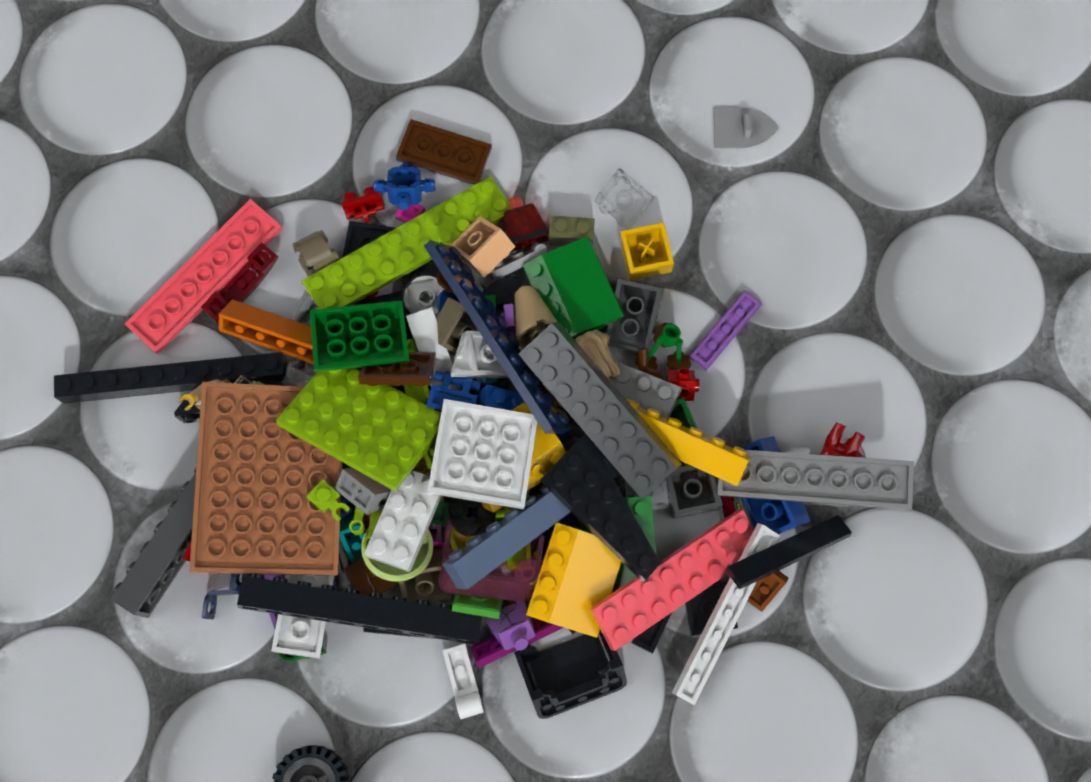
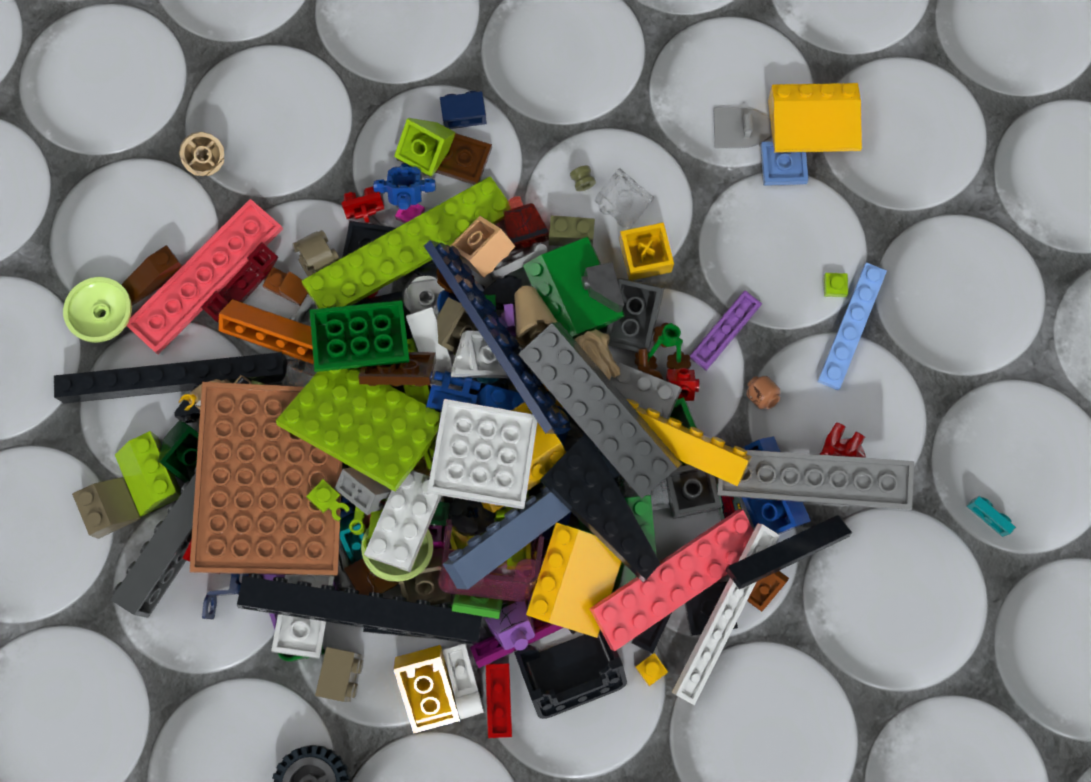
none -> yellowish green dish [63,277,132,343]
none -> dark tan slope [72,477,141,539]
none -> lime slope [115,431,182,517]
none -> reddish brown slope [121,245,182,306]
none -> dark green slope [158,420,199,483]
none -> tan cylinder [179,132,224,176]
none -> dark orange slope [262,267,308,306]
none -> dark tan brick [315,647,364,702]
none -> lime slope [394,118,456,177]
none -> yellow slope [394,645,460,733]
none -> dark blue brick [440,91,487,129]
none -> red plate [486,663,512,738]
none -> olive wheel [570,165,596,192]
none -> flat silver slope [581,262,624,313]
none -> yellow plate [635,653,668,686]
none -> nougat head [746,376,781,409]
none -> medium blue plate [760,142,808,186]
none -> yellow slope [768,83,862,153]
none -> light blue plate [817,262,887,390]
none -> lime plate [824,273,848,297]
none -> teal plate [967,496,1016,537]

